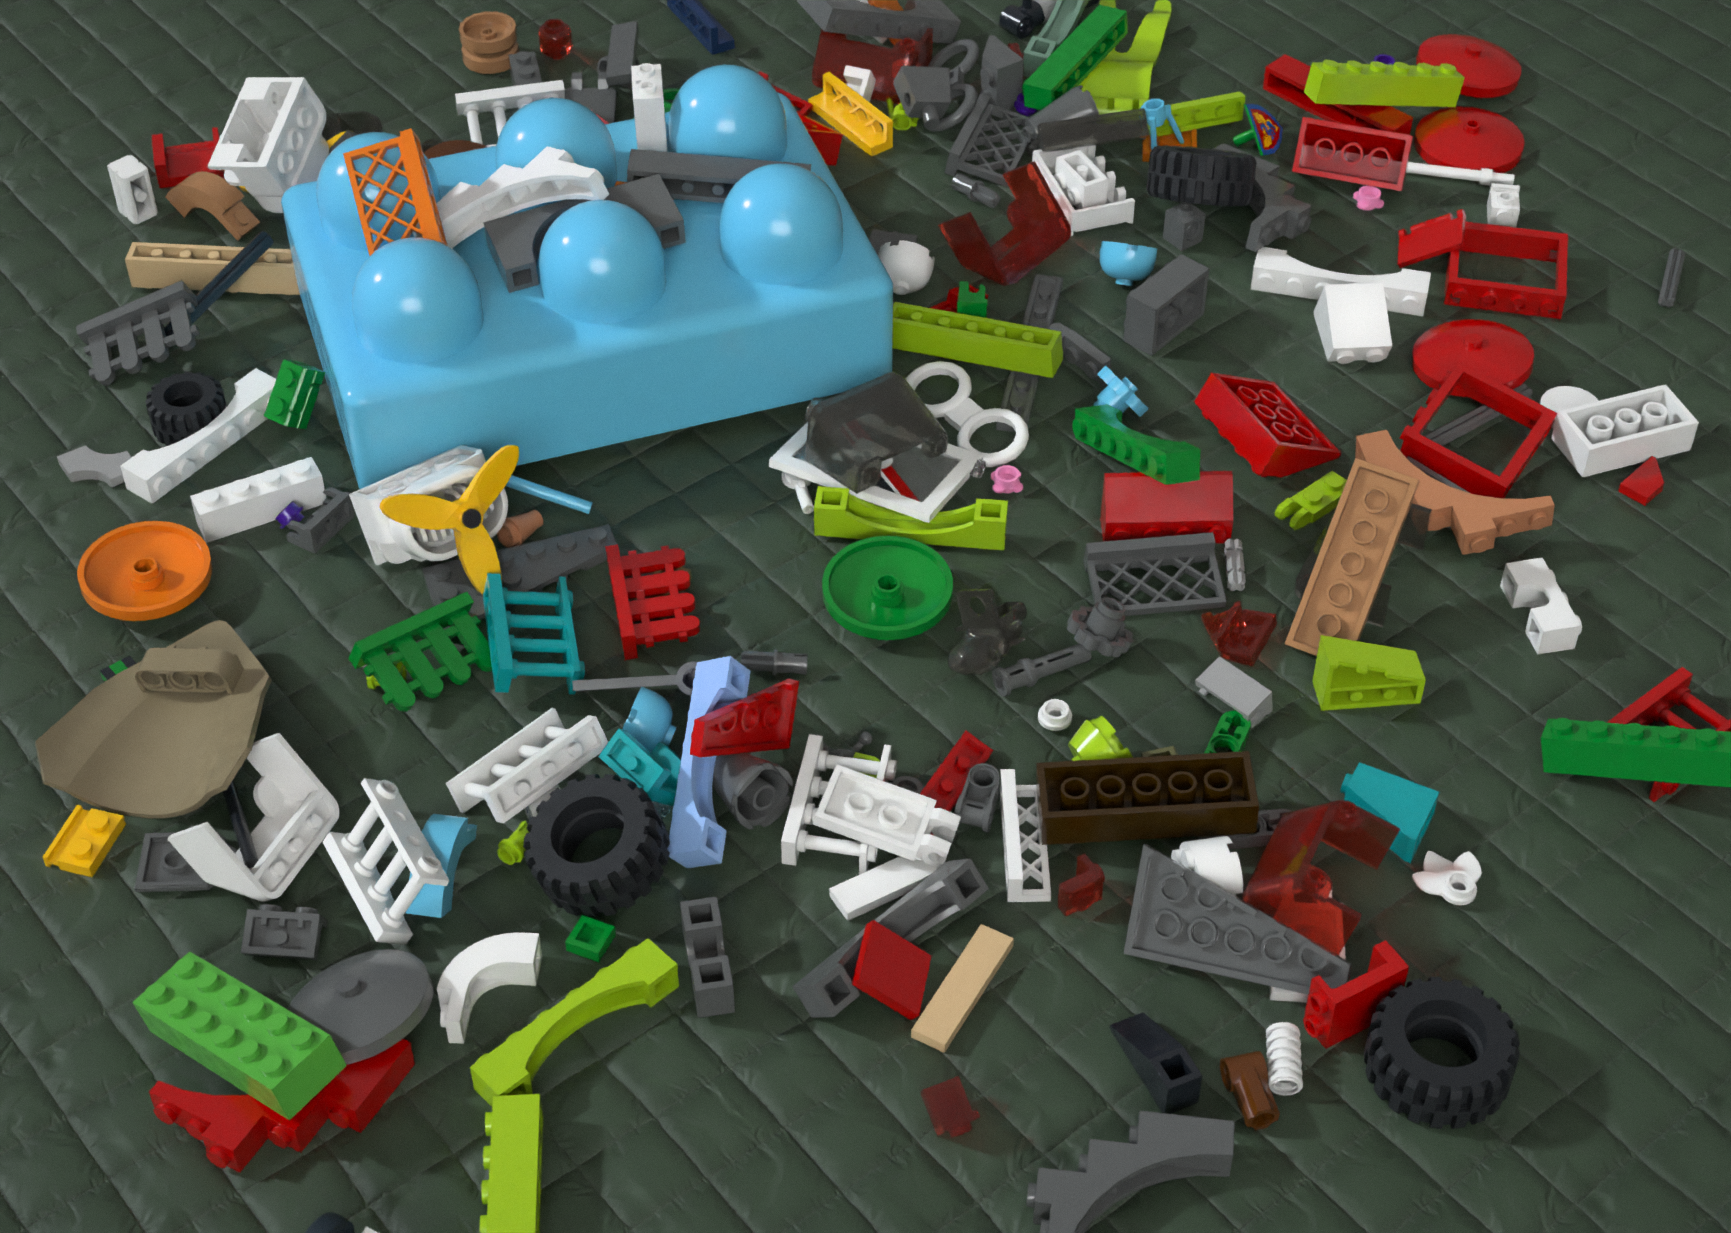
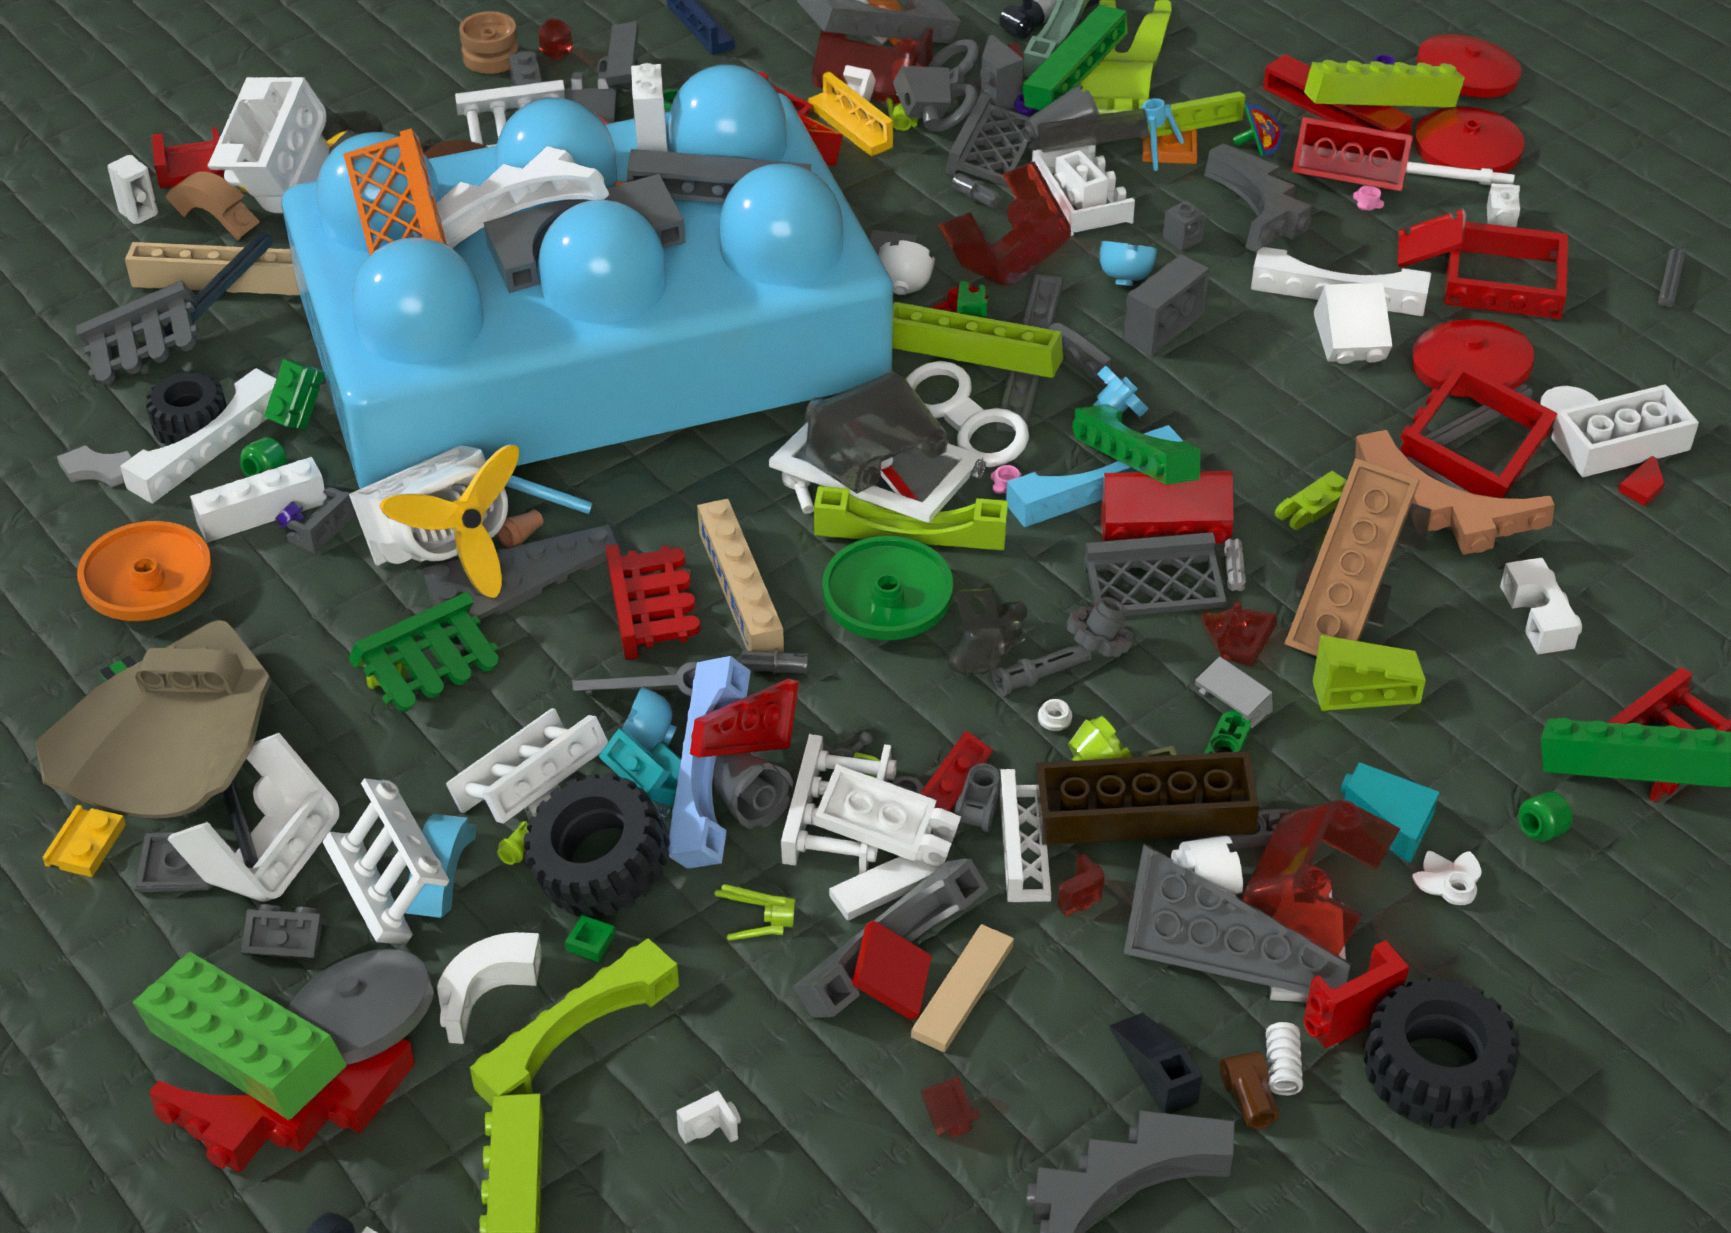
teal fence [483,573,585,695] -> none
dark grey arch [680,896,735,1018] -> none
black tyre [1146,146,1257,206] -> none
red slope [1194,372,1342,477] -> none
none -> green head [240,437,287,477]
none -> white bracket [677,1091,741,1144]
none -> tan brick [697,499,784,652]
none -> lime plant [714,884,795,941]
none -> medium azure arch [1006,425,1183,528]
none -> green head [1518,792,1573,842]

